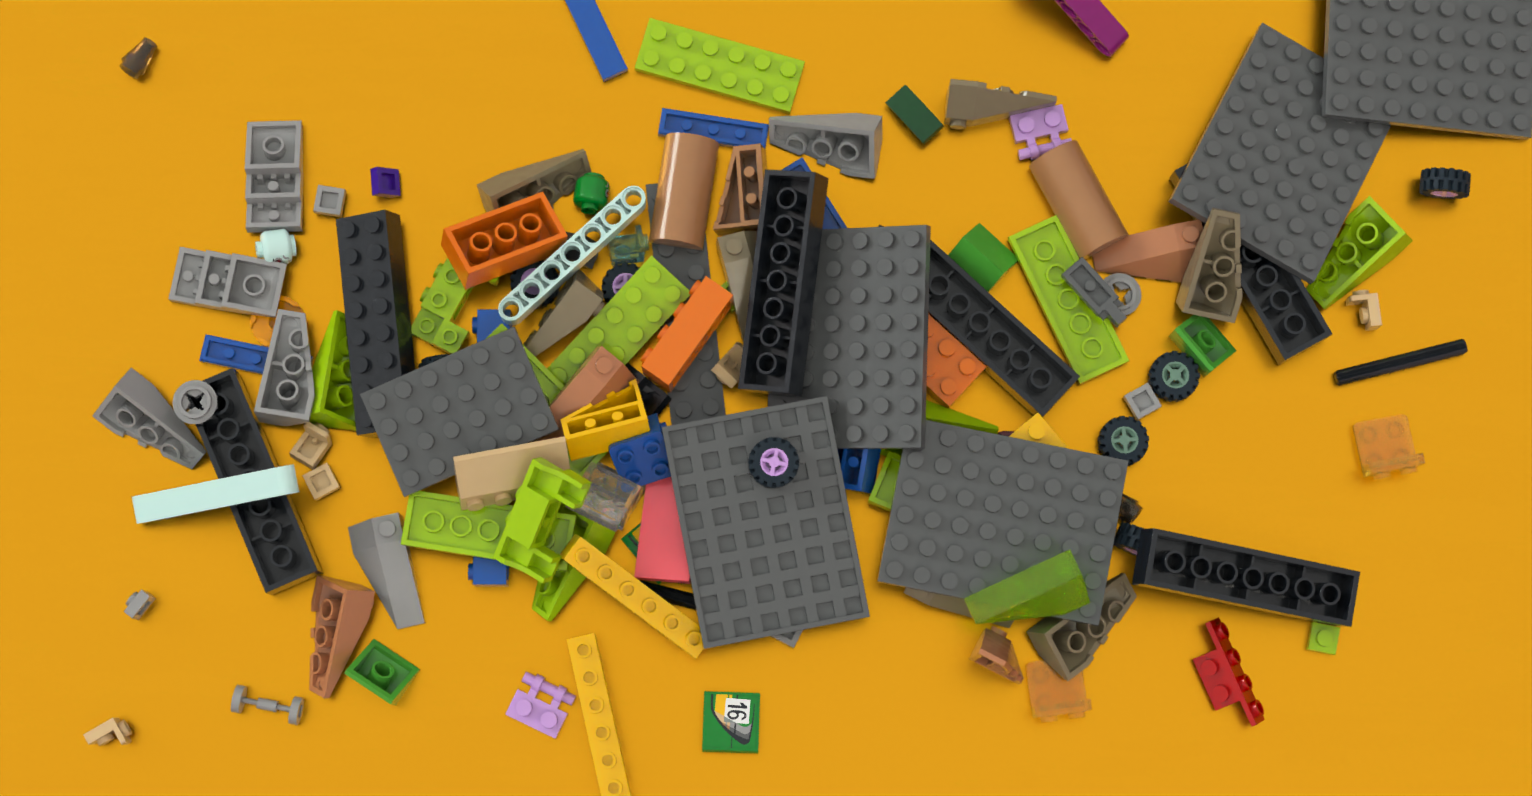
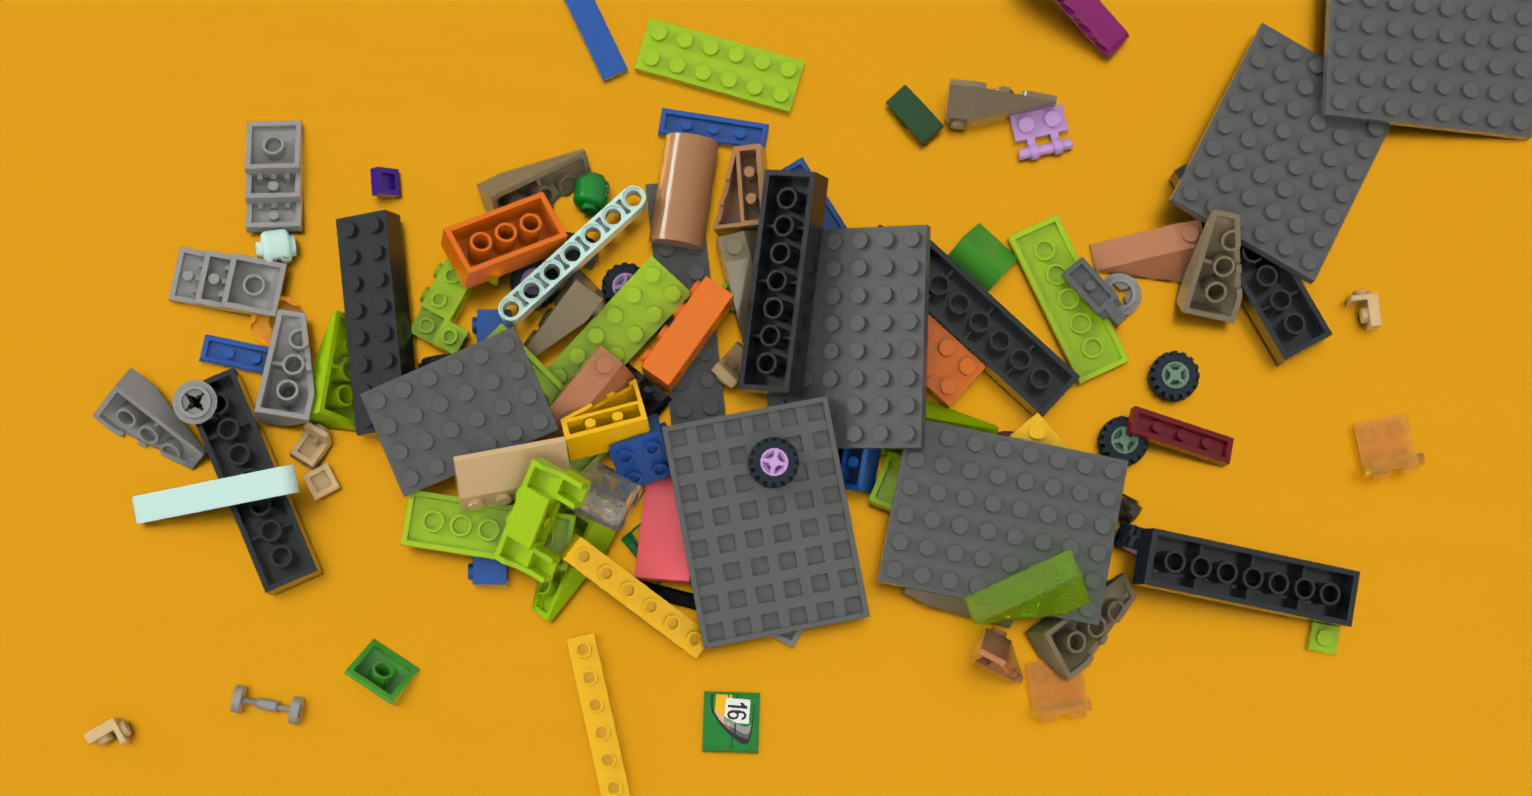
clear smoke cone [120,37,157,79] -> none
light grey plate [124,590,156,620] -> none
nougat wedge [309,575,375,698] -> none
light grey plate [313,185,346,218] -> none
light grey wedge [348,512,425,629] -> none
lavender plate [505,672,576,739] -> none
clear light blue bracket [607,225,649,265] -> none
light grey wedge [769,113,882,179] -> none
medium nougat brick [1029,140,1129,260] -> none
light grey plate [1123,383,1162,421] -> none
bright green slope [1169,315,1237,377] -> none
red bracket [1193,617,1265,727] -> none
lime wedge [1307,196,1413,309] -> none
black axle [1334,339,1468,385] -> none
black wheel [1419,167,1471,199] -> none
none -> dark red plate [1126,406,1234,466]

